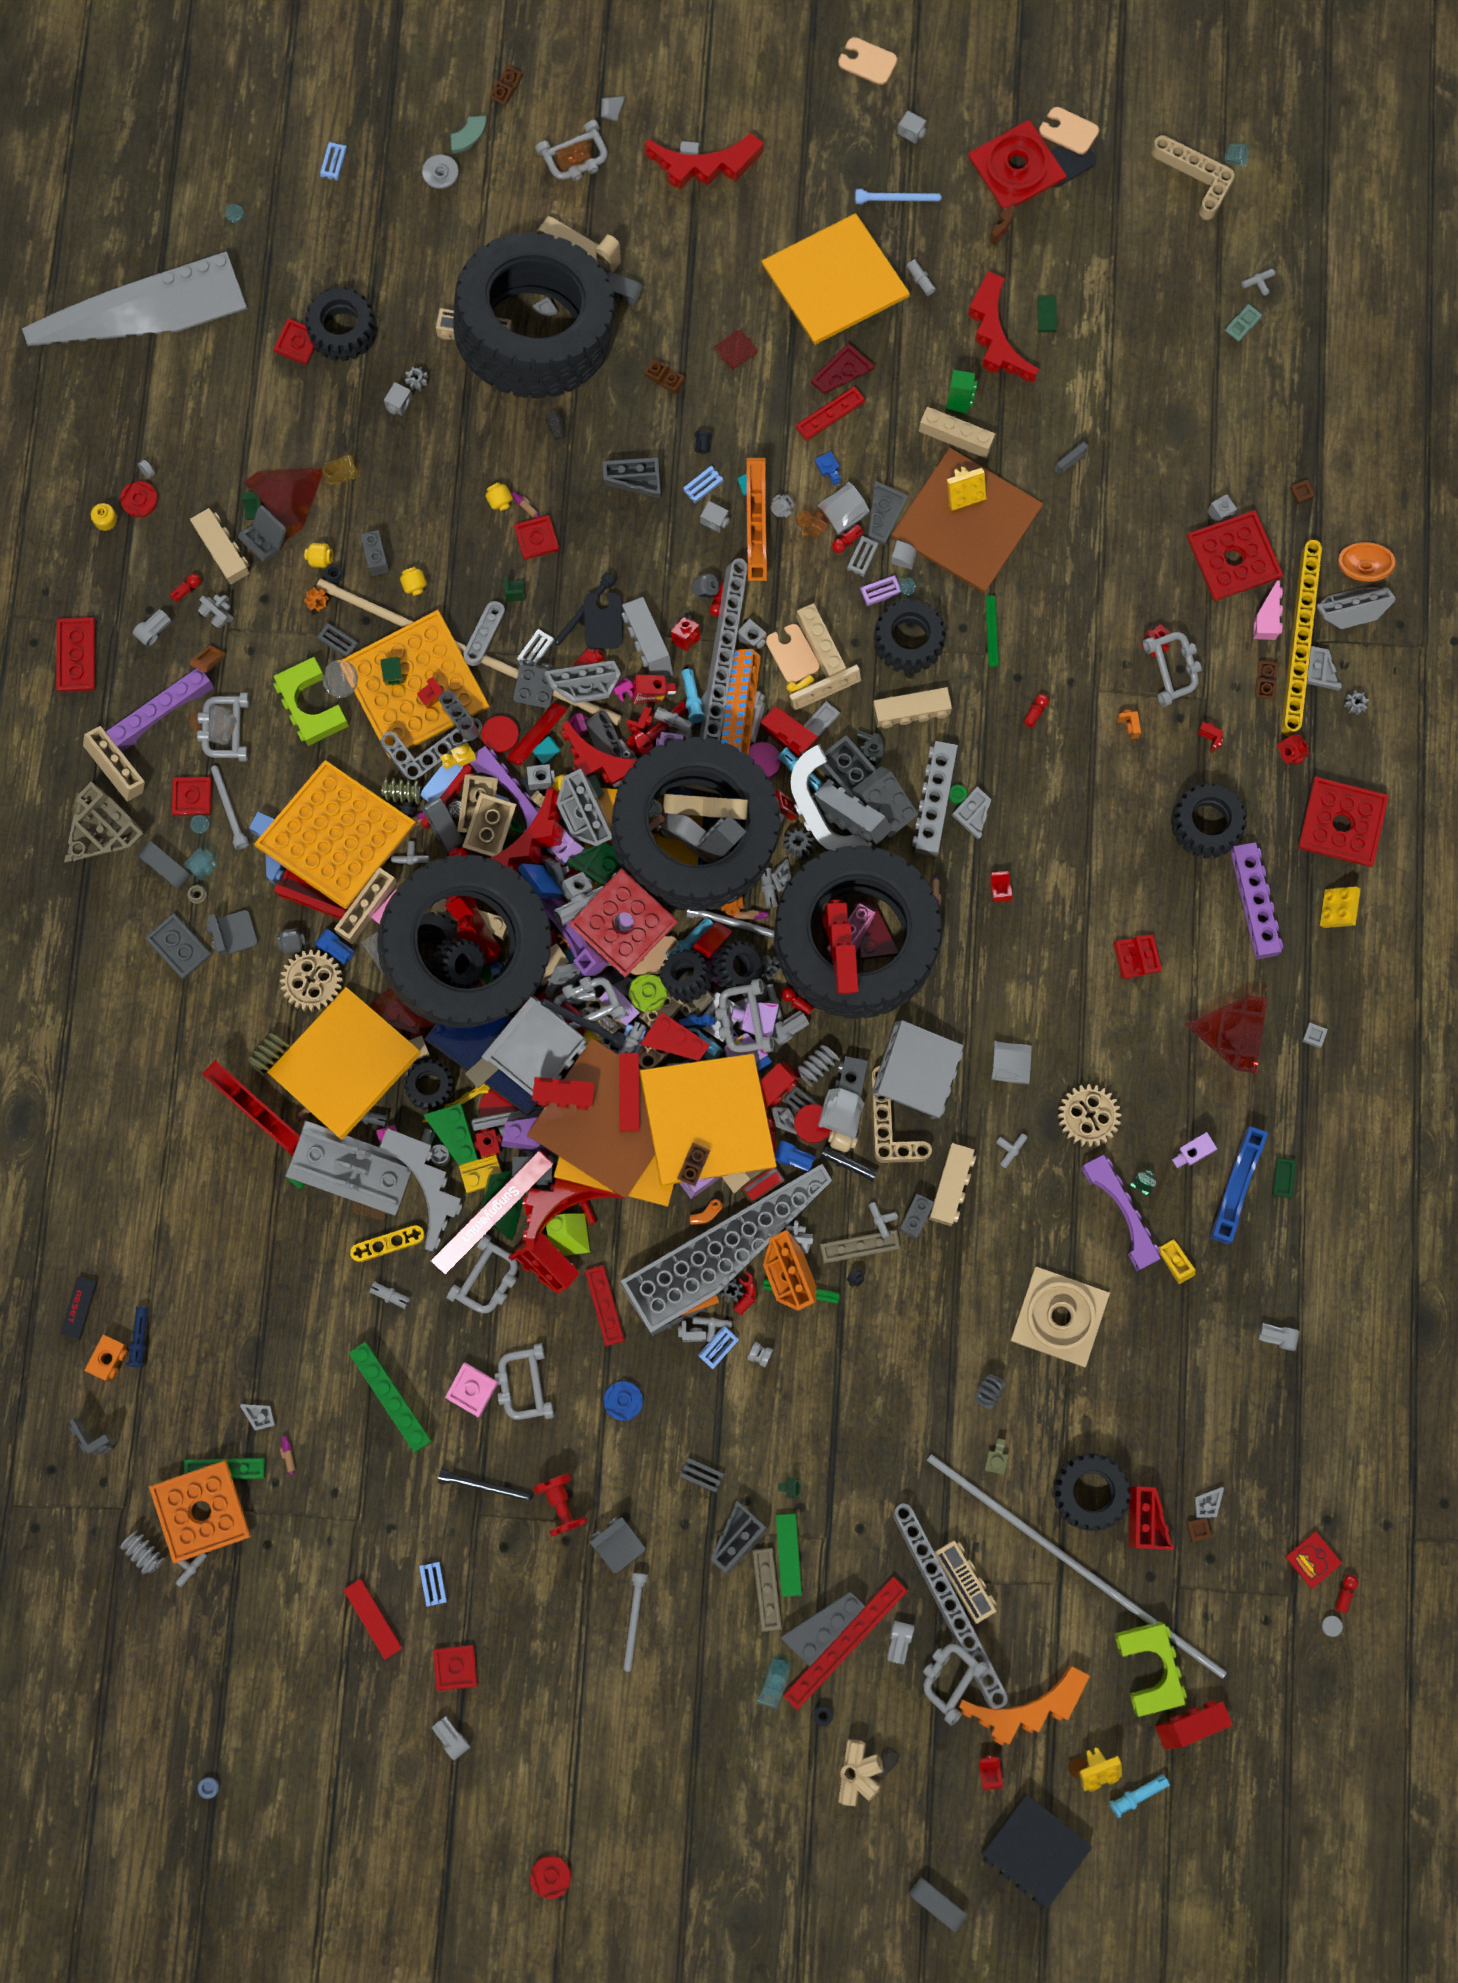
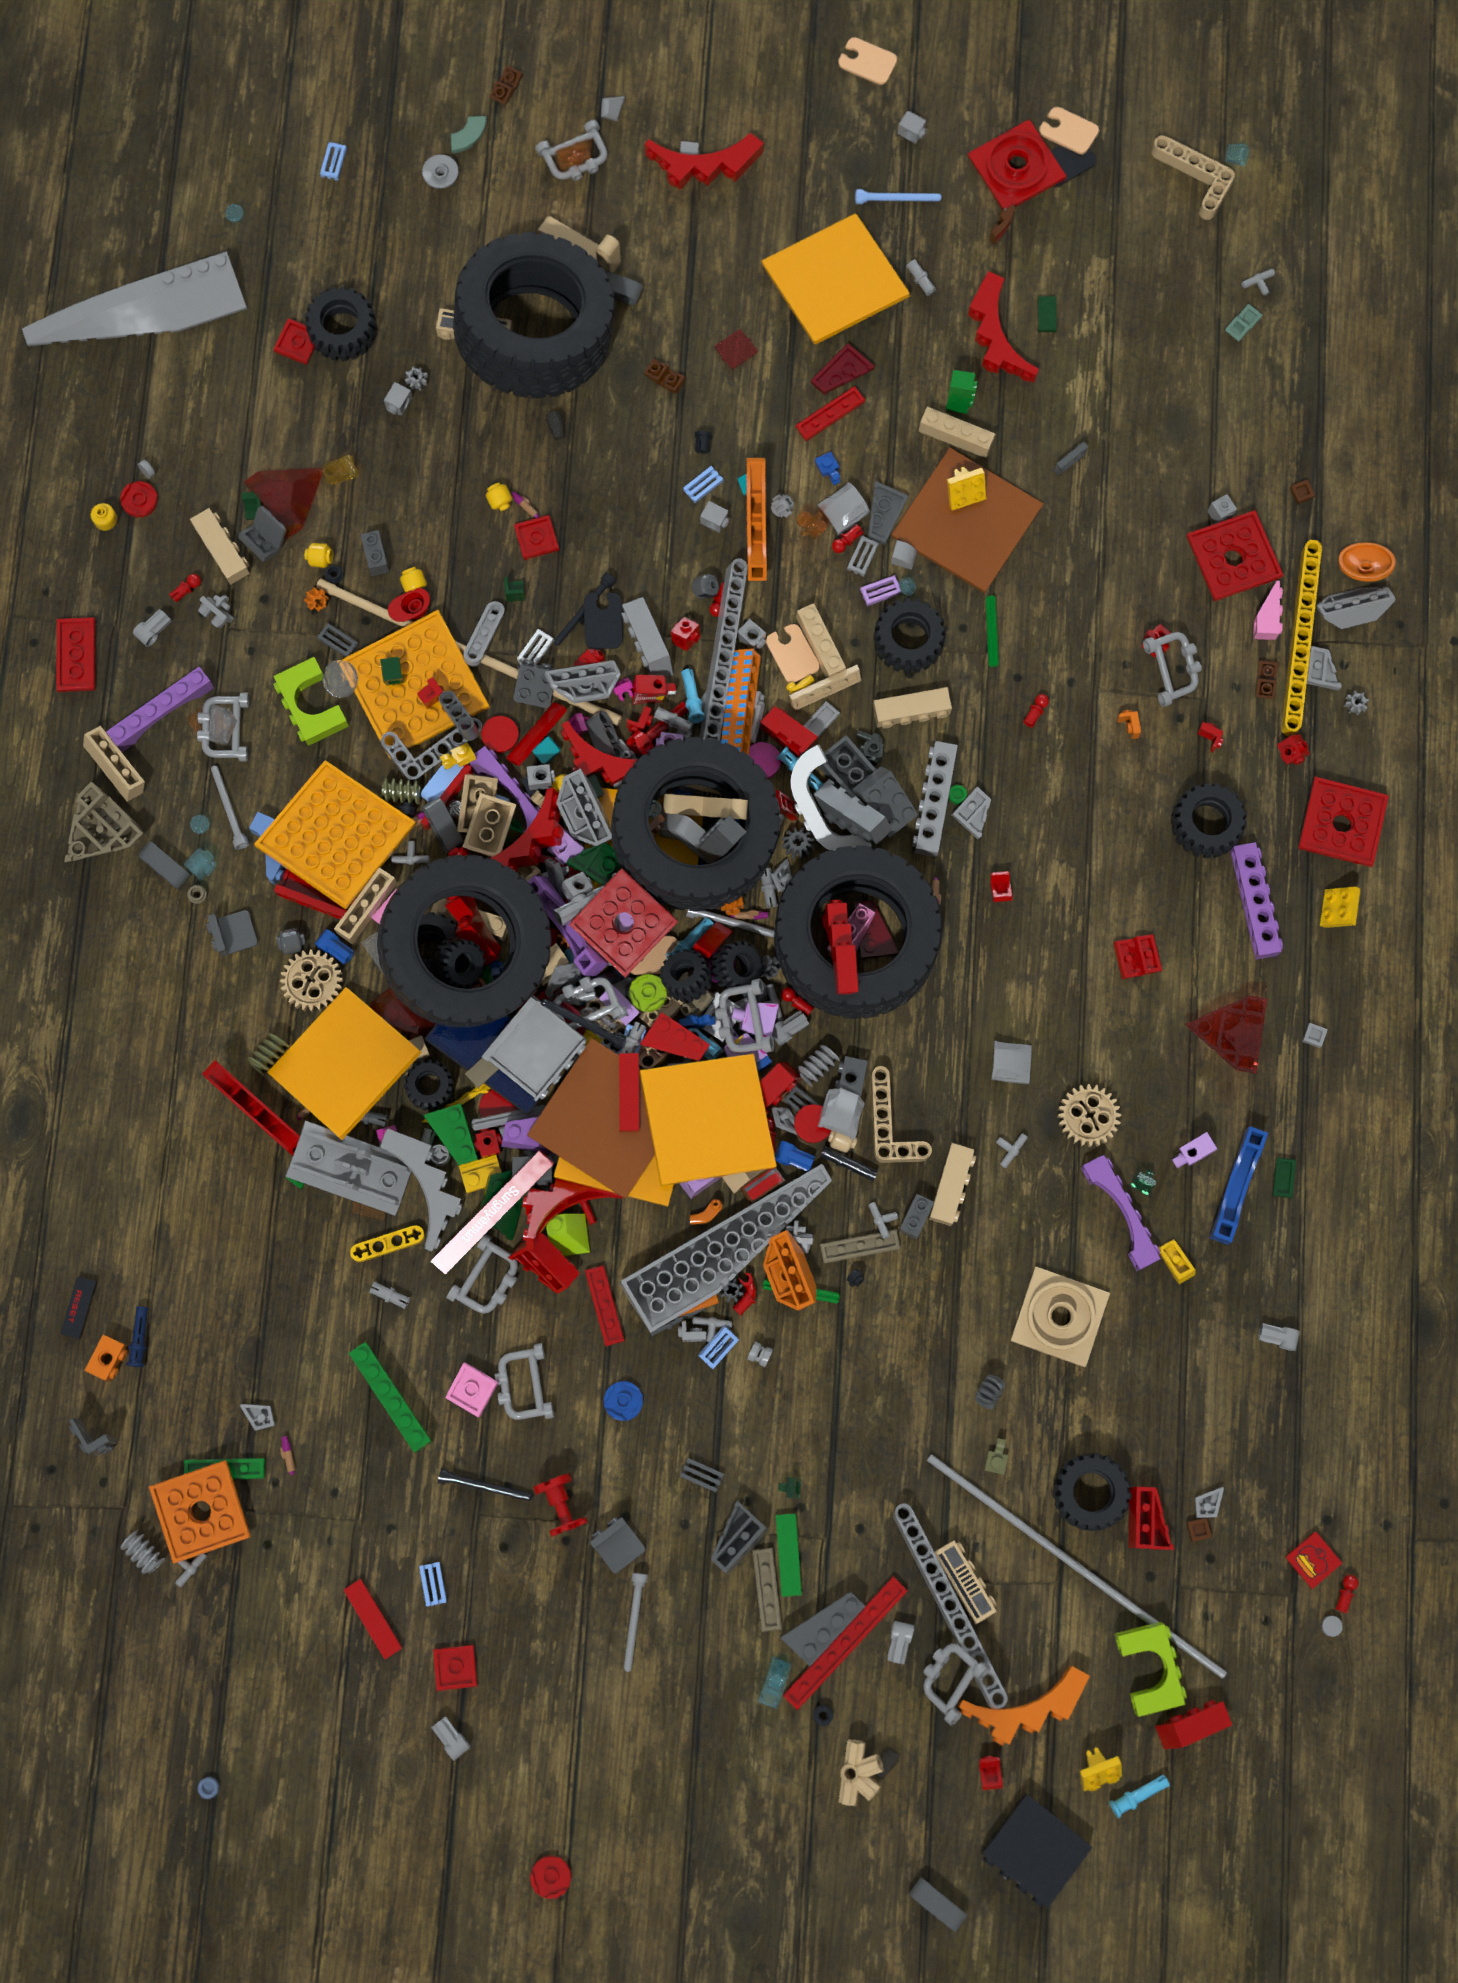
dark grey tile [145,913,212,980] -> none
red tile [172,777,212,816] -> none
dark orange tile [190,645,226,673] -> none
blue tile [518,864,564,899] -> none
red wedge [532,1077,595,1110] -> none
light grey tile [533,297,558,316] -> none
dark grey wedge [602,458,661,499] -> none
reddish brown slope [677,1143,711,1187] -> none
light grey panel [871,1020,963,1119] -> none
reddish brown tile [1068,1758,1089,1778] -> none
none -> red piece [388,588,430,622]

